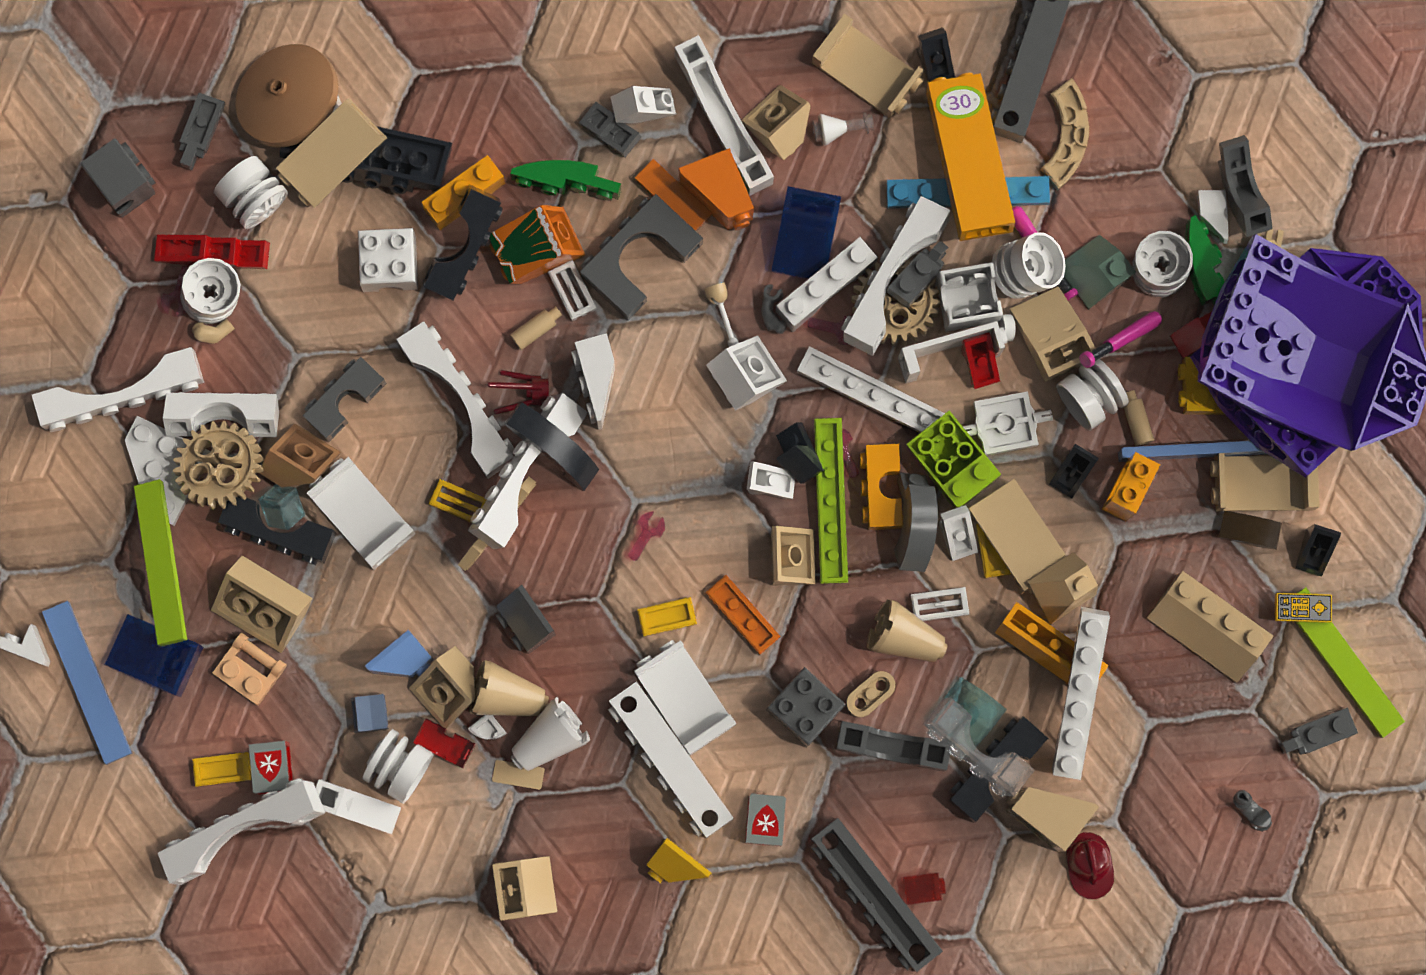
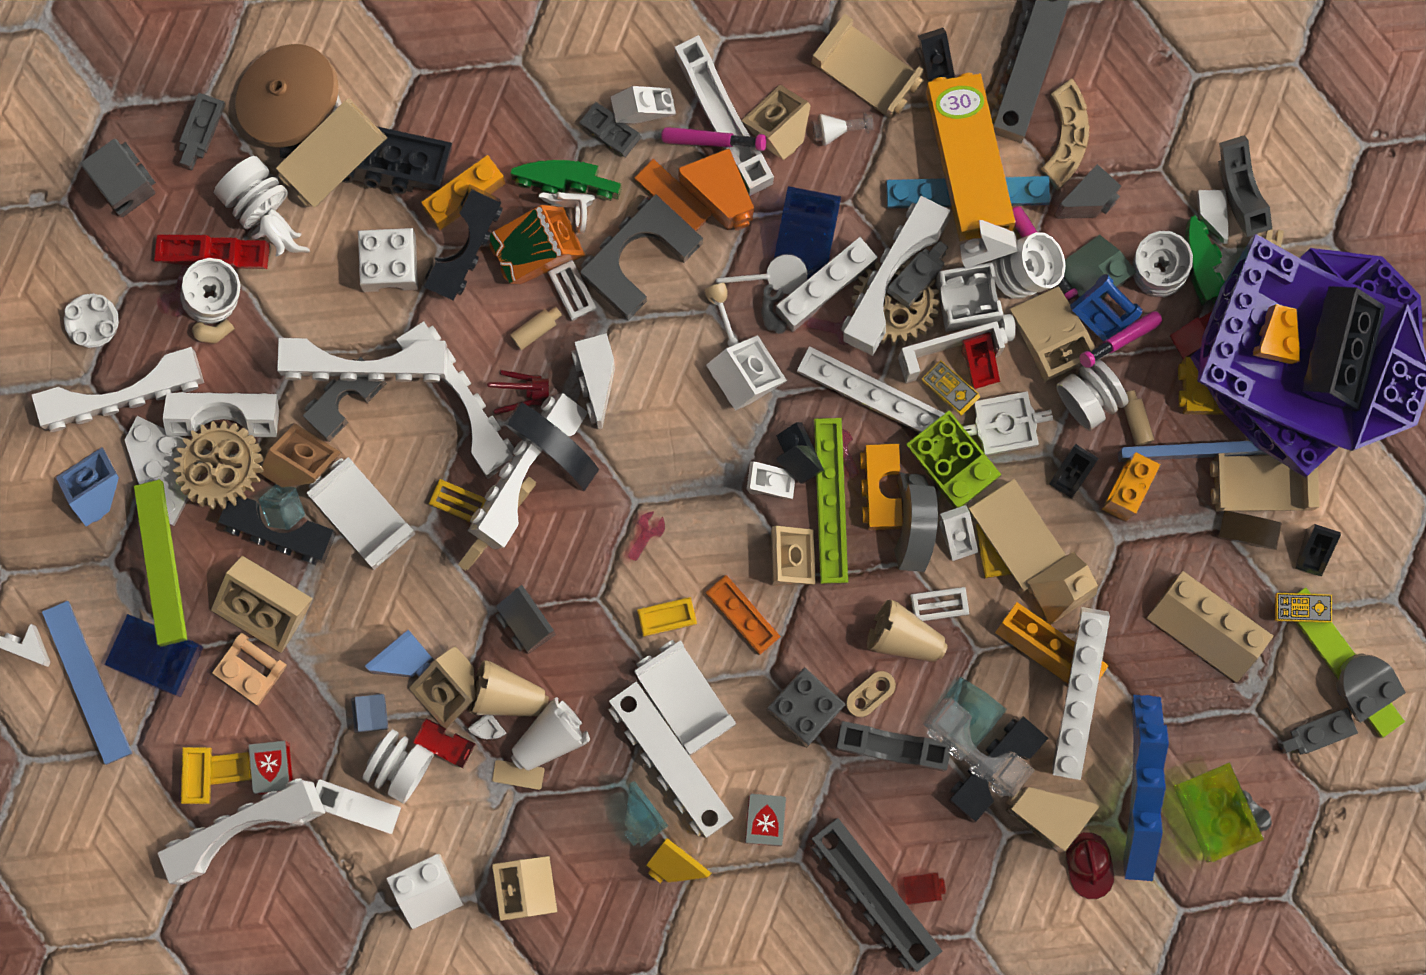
none -> medium blue slope [56,447,119,526]
none -> white dish [64,294,119,348]
none -> yellow tile [181,747,212,804]
none -> white piece [250,210,310,257]
none -> white arch [278,338,447,382]
none -> white slope [387,854,463,929]
none -> white piece [539,192,595,233]
none -> clear light blue slope [624,781,668,847]
none -> dark pink piece [661,127,766,151]
none -> white piece [716,254,807,294]
none -> tile [922,360,980,416]
none -> white slope [960,220,1018,269]
none -> dark grey slope [1054,164,1121,219]
none -> blue plate [1070,274,1143,341]
none -> blue arch [1123,695,1169,881]
none -> clear neon green slope [1173,762,1264,863]
none -> light orange wing [1253,304,1300,364]
none -> black slope [1302,286,1385,411]
none -> dark grey slope [1336,653,1406,723]

